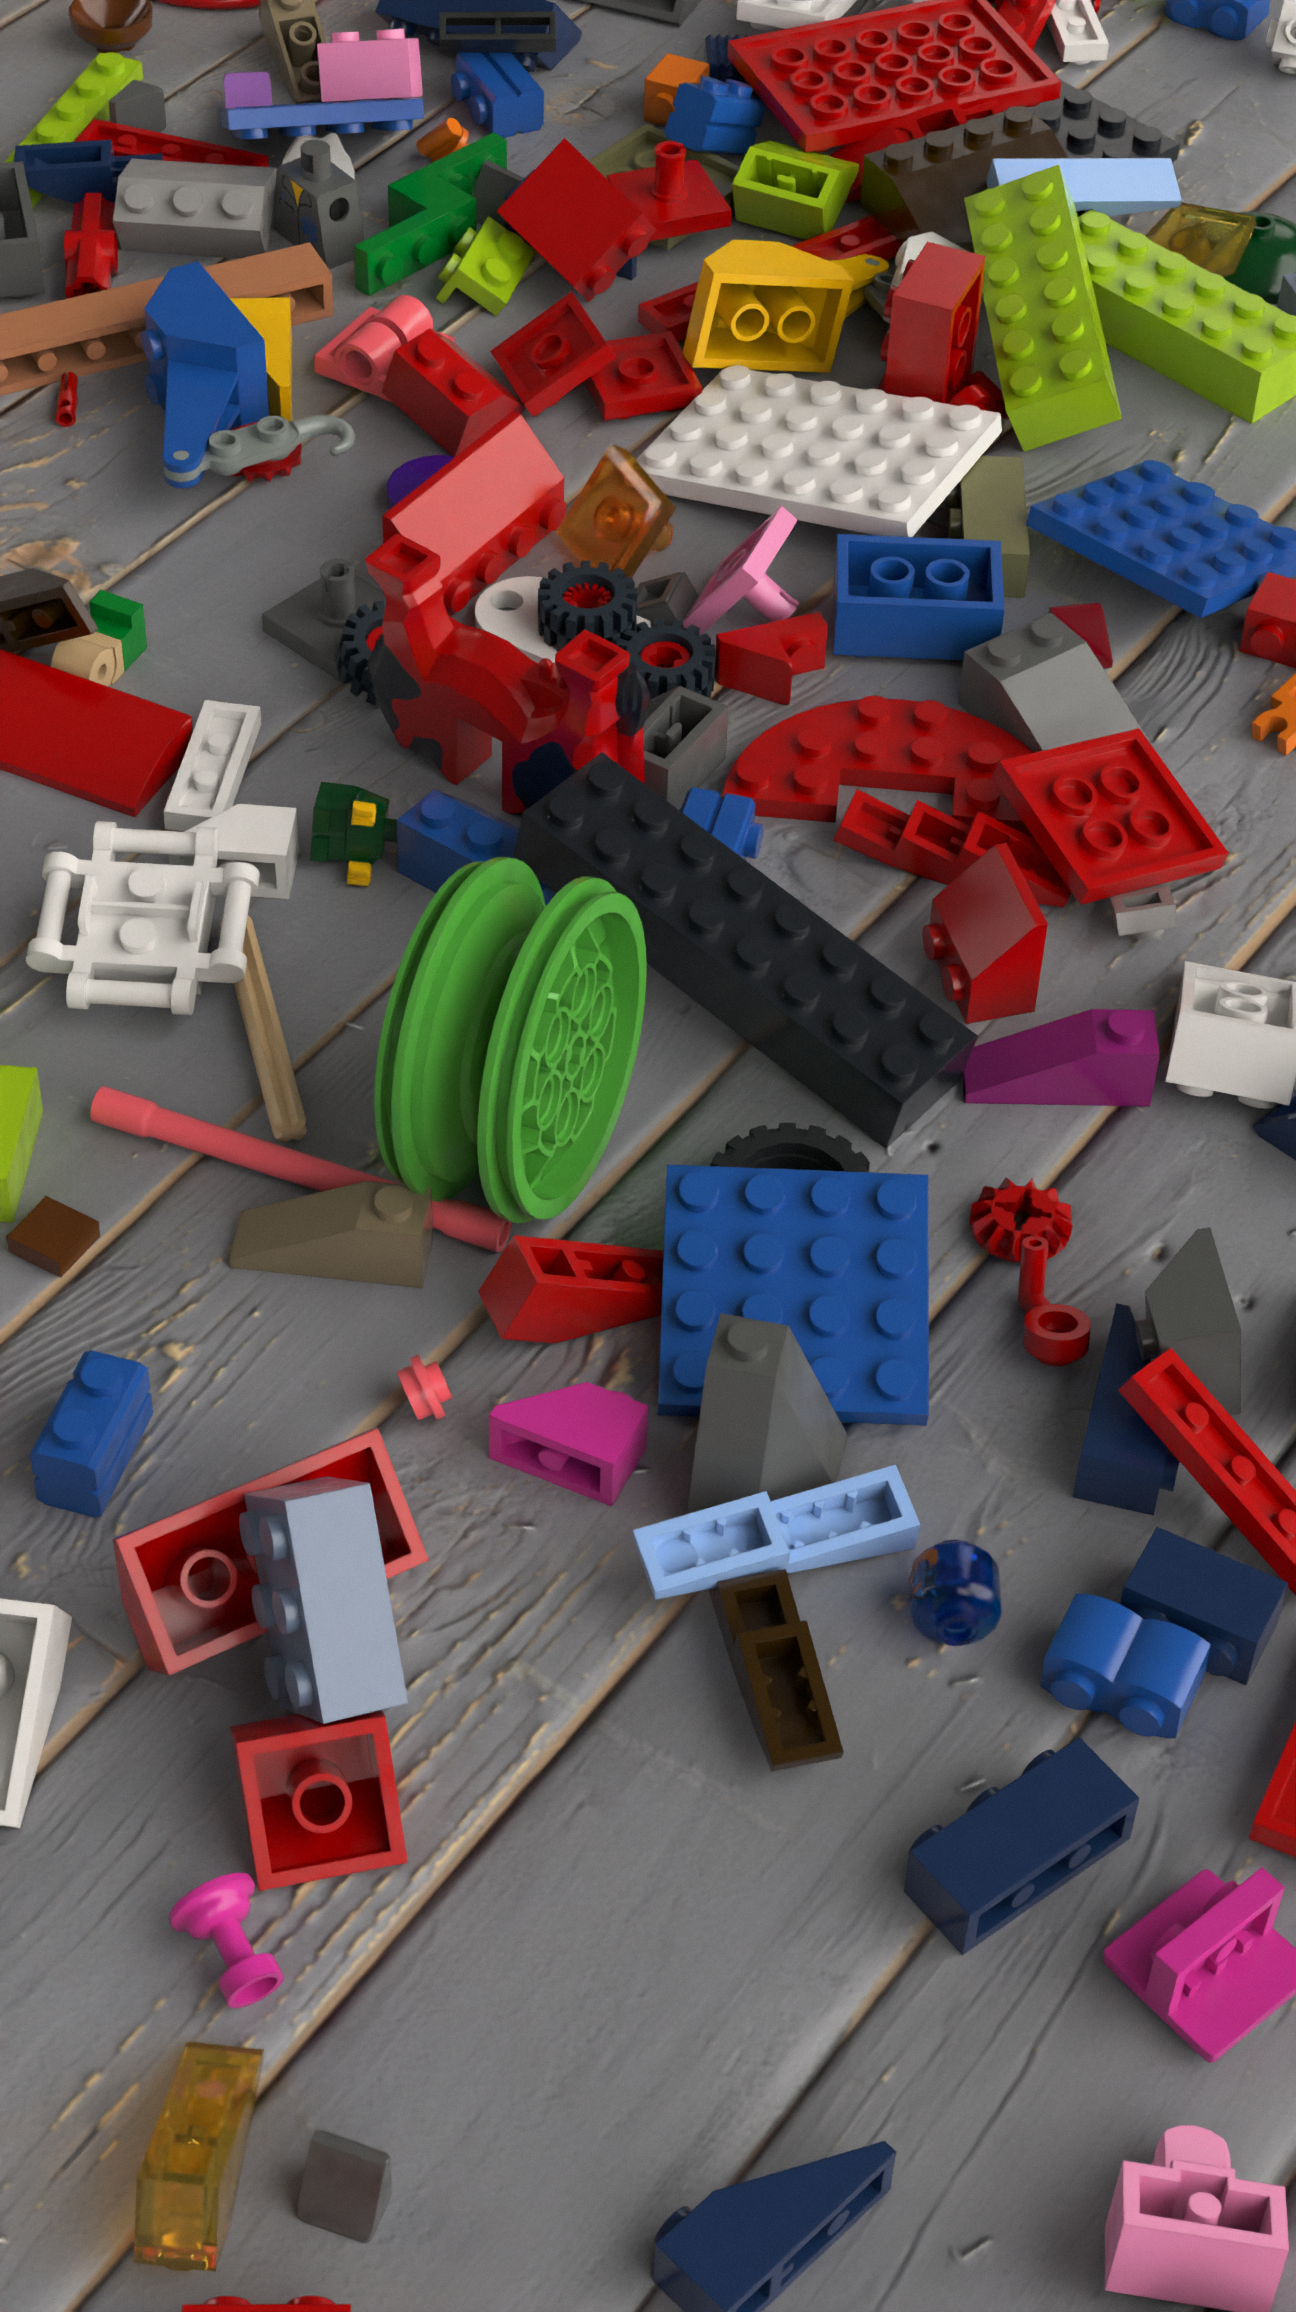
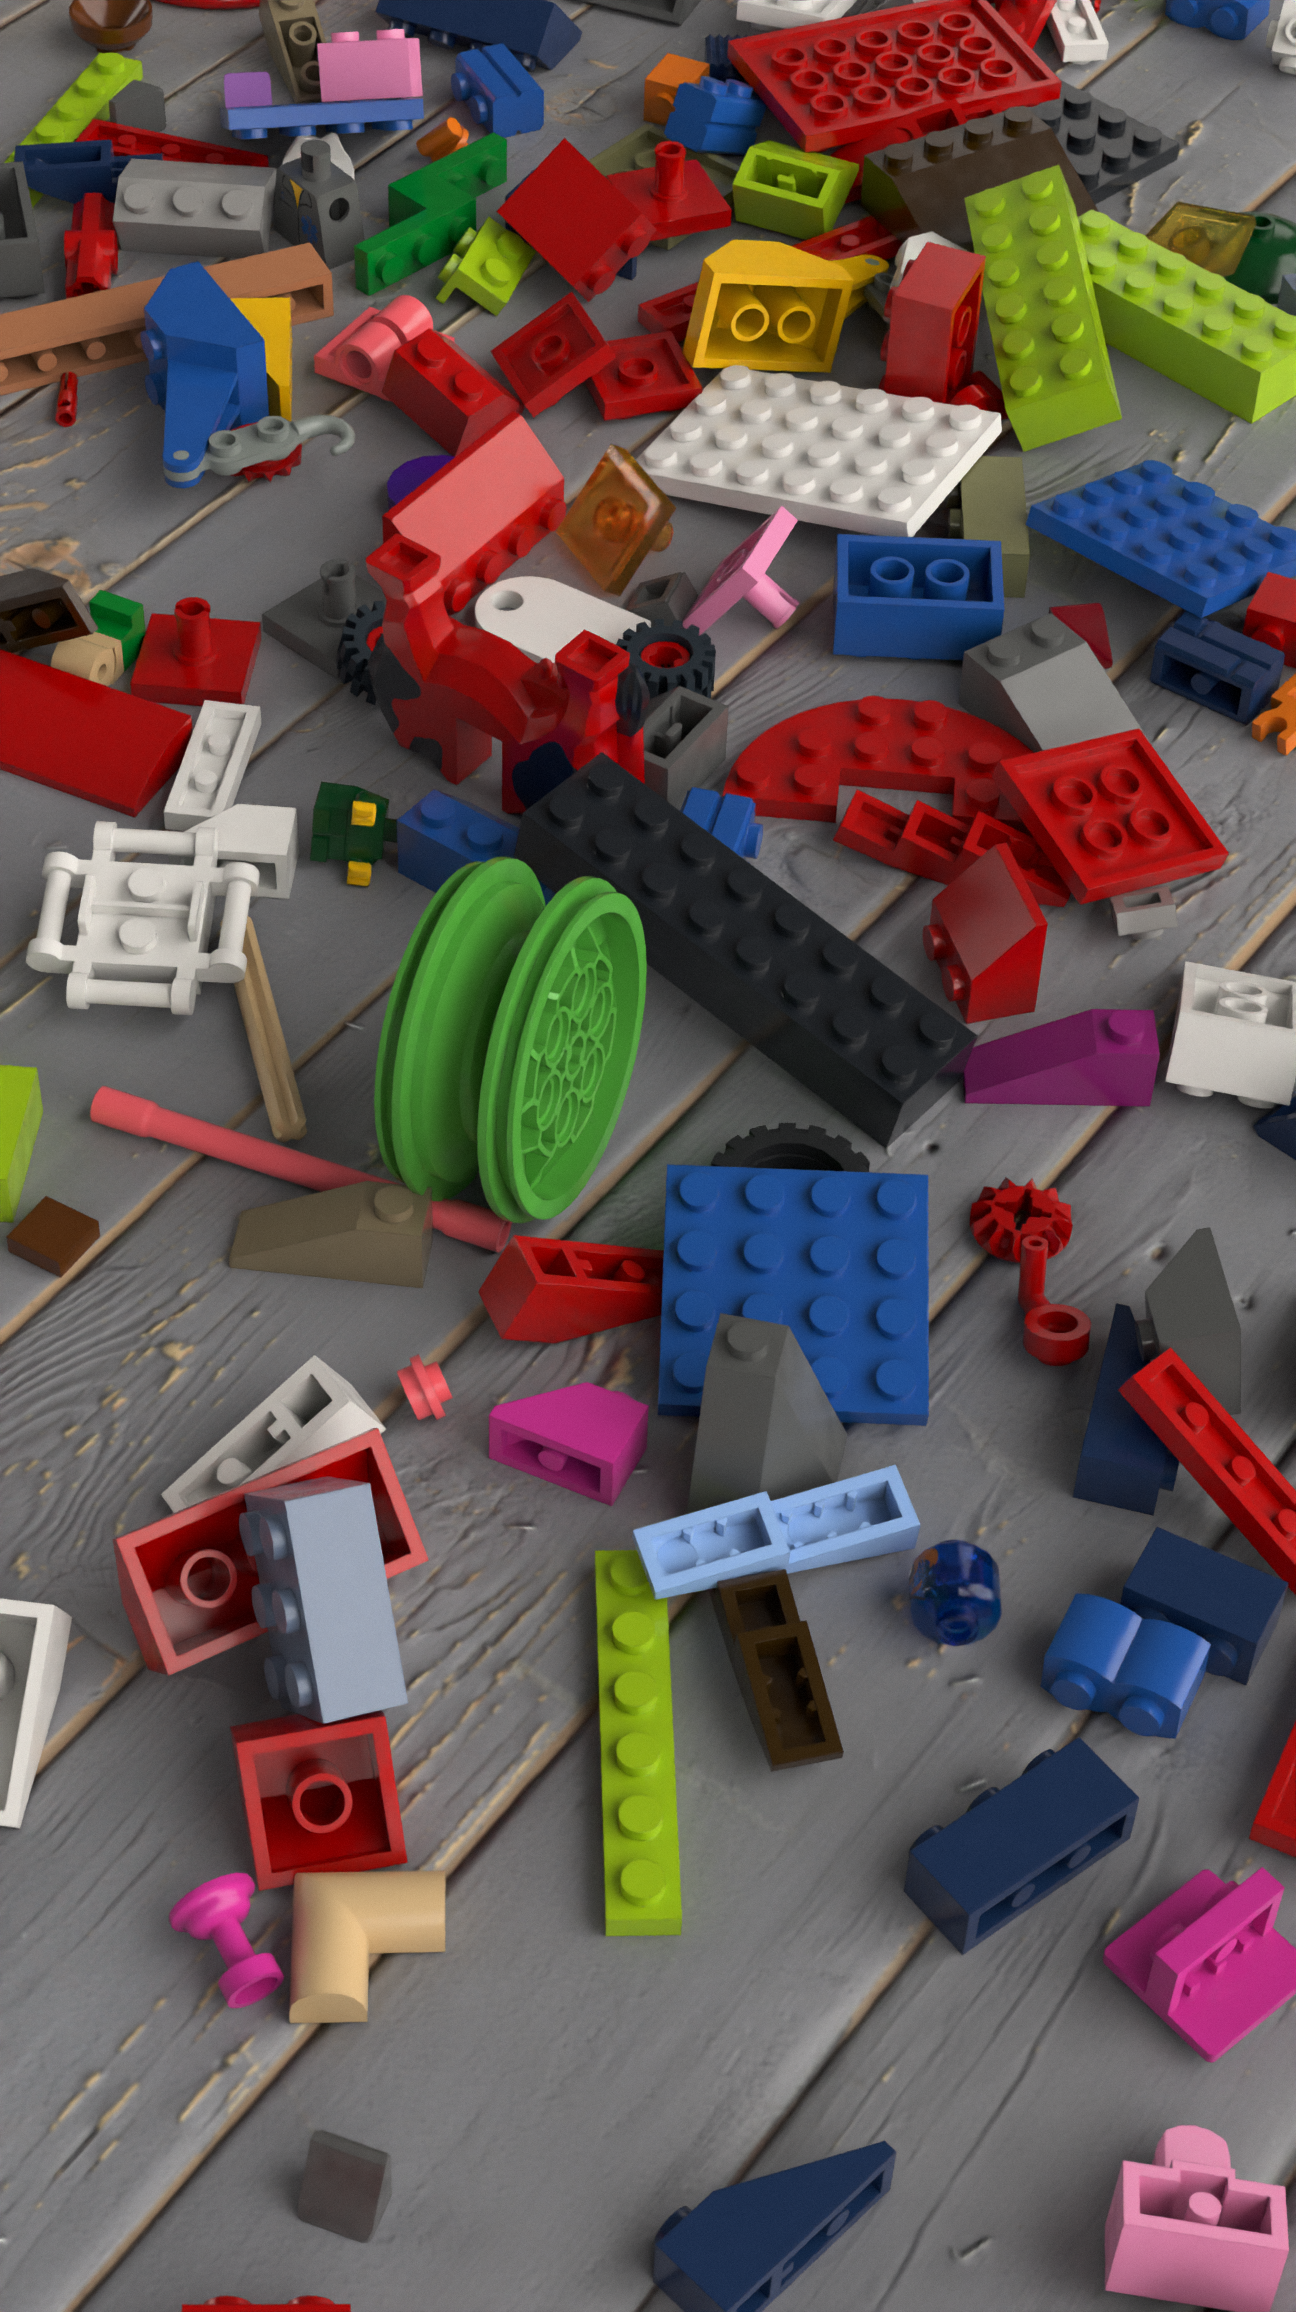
blue brick [30,1350,153,1518] -> none
clear yellow slope [134,2041,264,2272] -> none
pearl dark grey piece [439,11,557,53] -> none
dark grey slope [472,161,524,228] -> none
black bush [538,561,637,651] -> none
red slope [714,612,828,705] -> none
light blue slope [986,158,1182,217] -> none
none -> red tile [130,597,262,707]
none -> white slope [161,1355,386,1513]
none -> tan brick [289,1870,446,2023]
none -> lime plate [594,1550,682,1936]
none -> dark blue brick [1150,611,1285,726]

